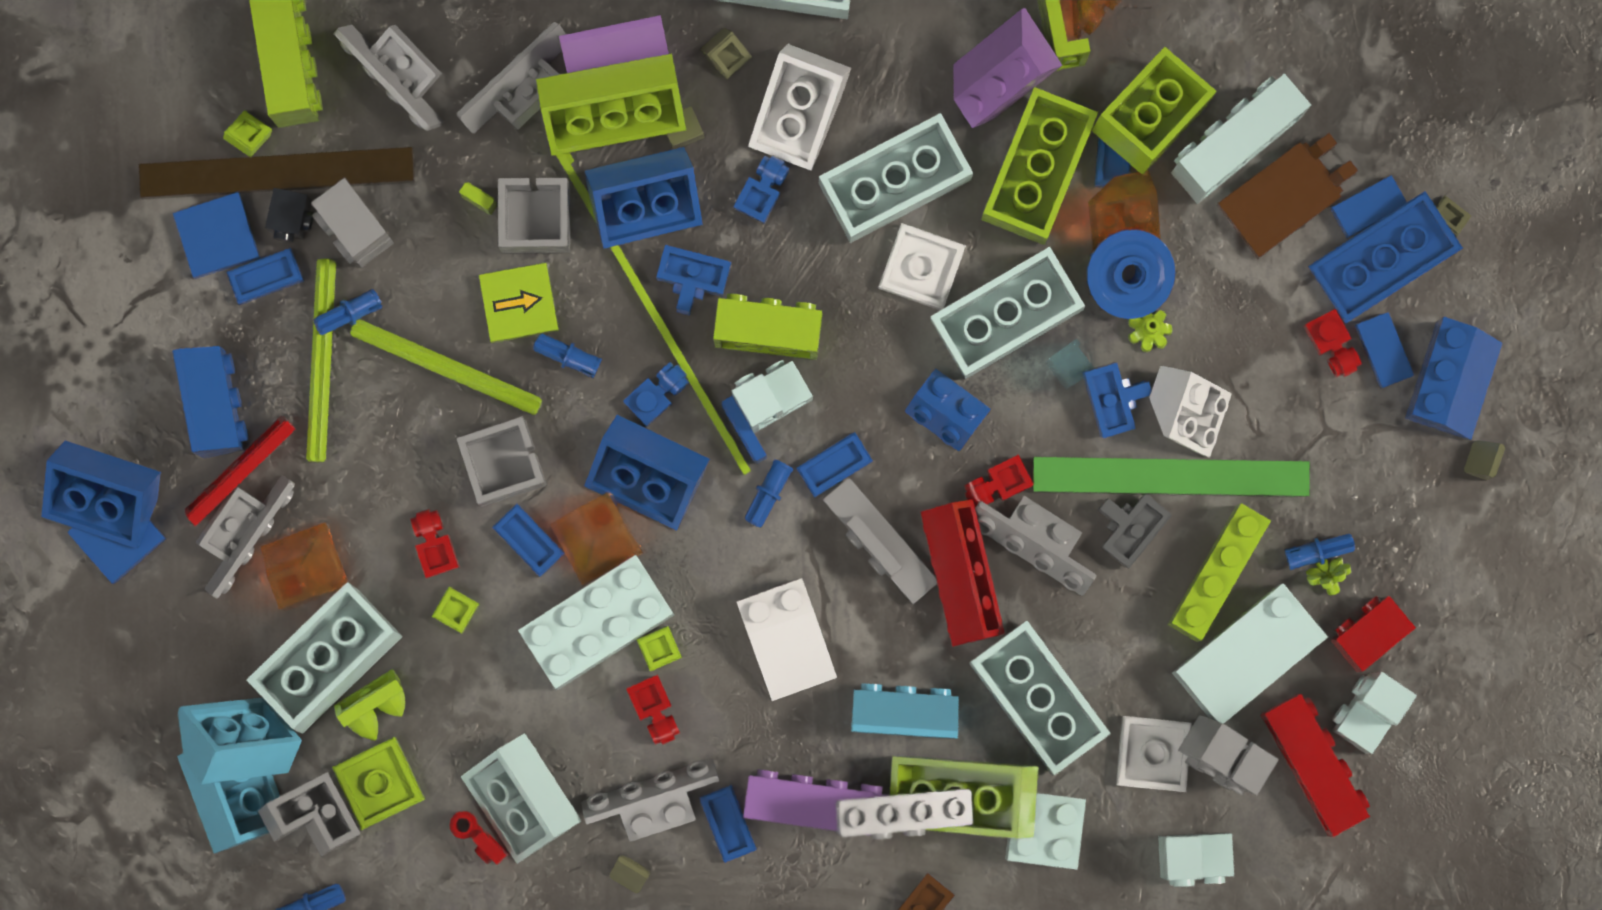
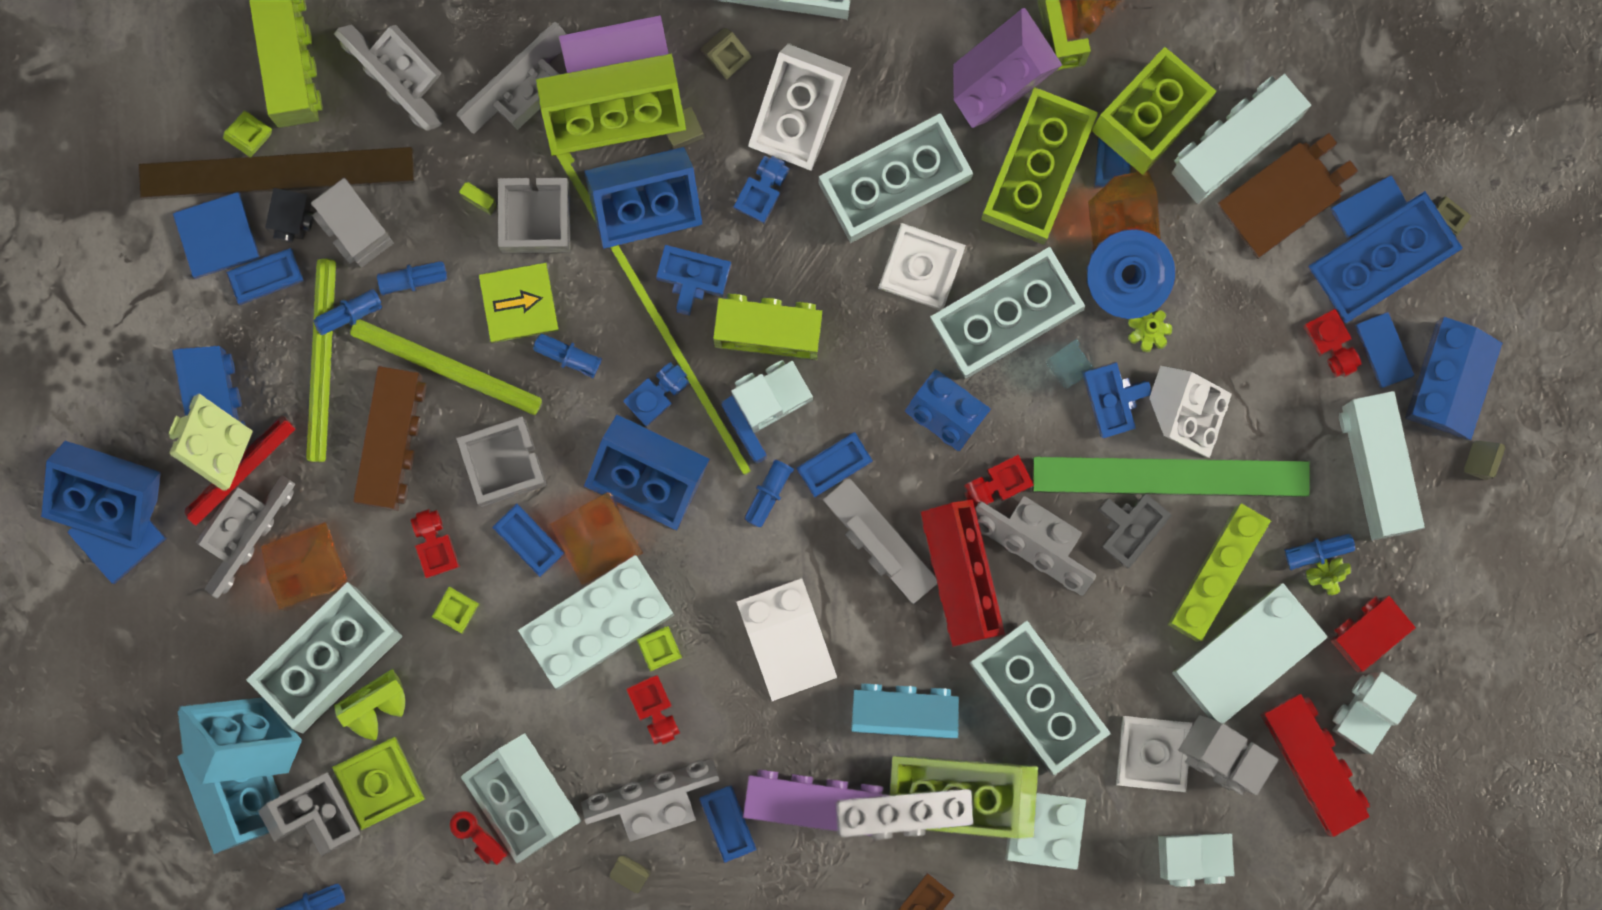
none -> yellowish green piece [169,394,253,491]
none -> reddish brown brick [353,366,427,511]
none -> blue axle [377,261,447,296]
none -> light aqua brick [1339,391,1425,541]

